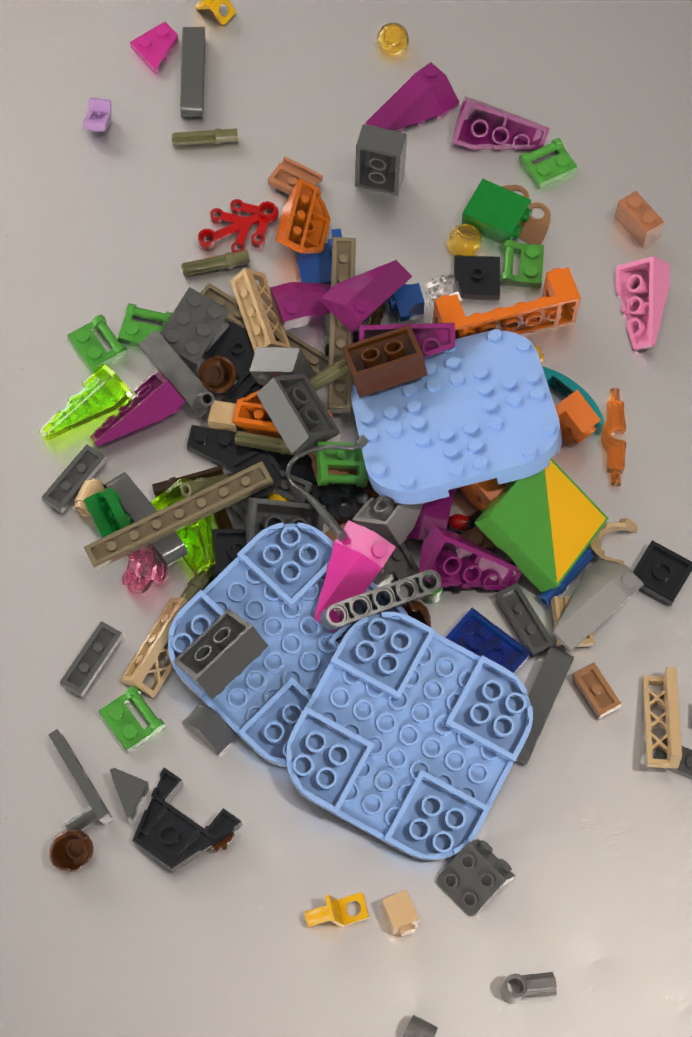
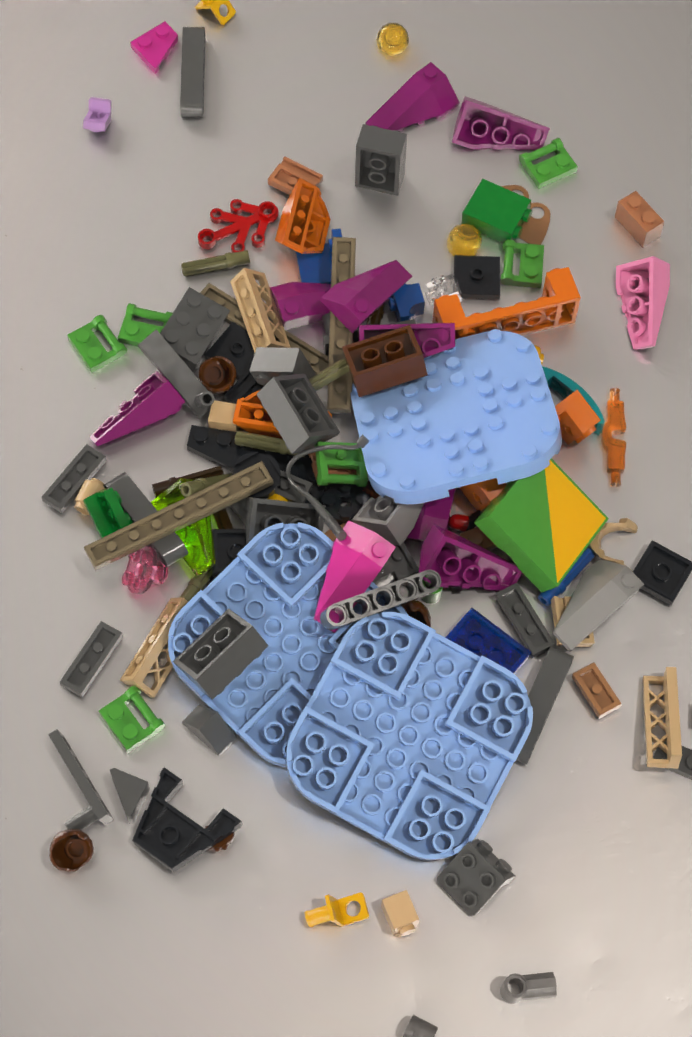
clear neon green wedge [39,364,133,441] -> none
olive axle [171,128,238,145] -> none

